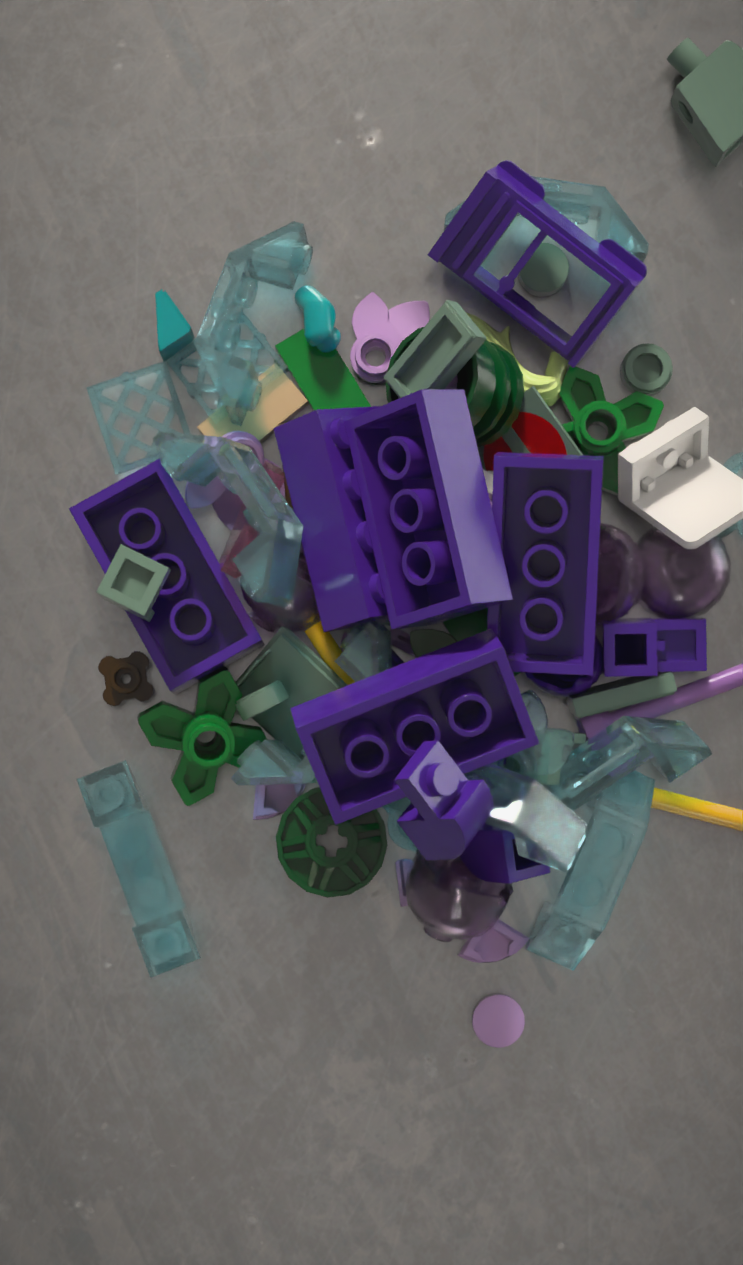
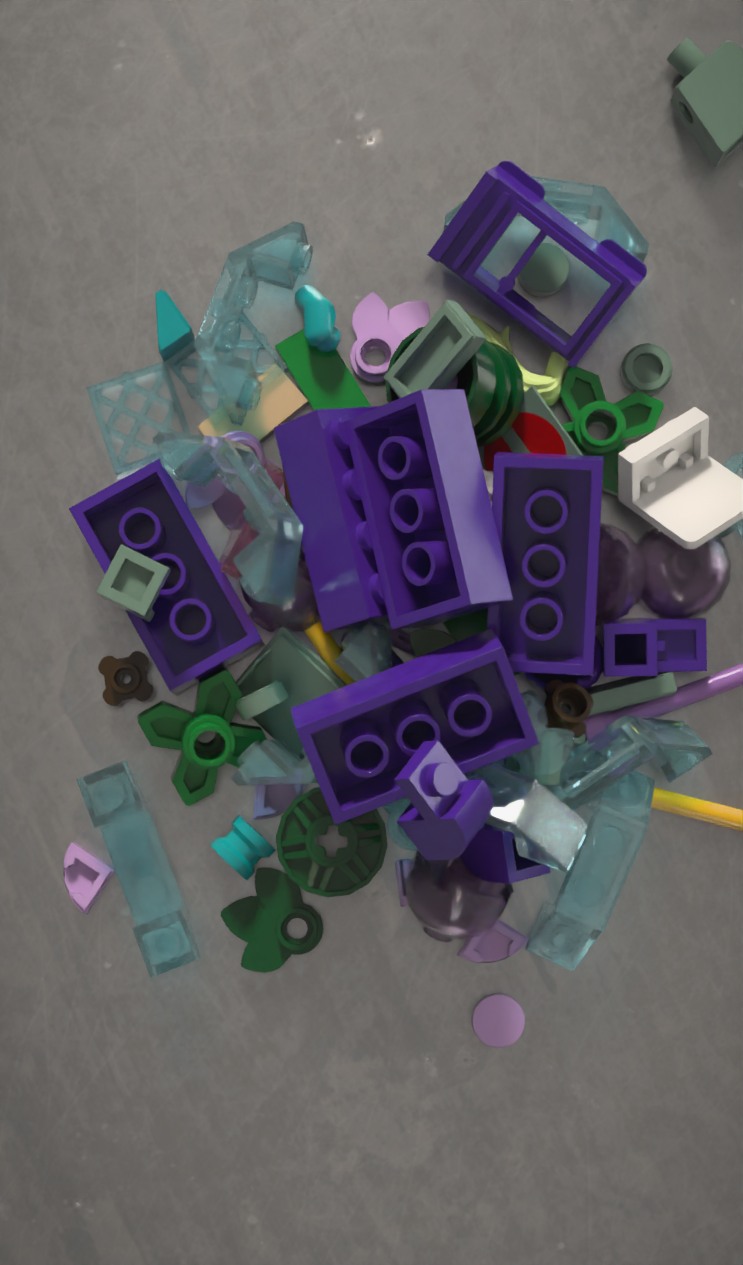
none -> lavender tile [64,842,116,914]
none -> teal wheel [210,815,276,880]
none -> dark green plate [221,867,323,973]
none -> dark brown plate [537,679,594,738]

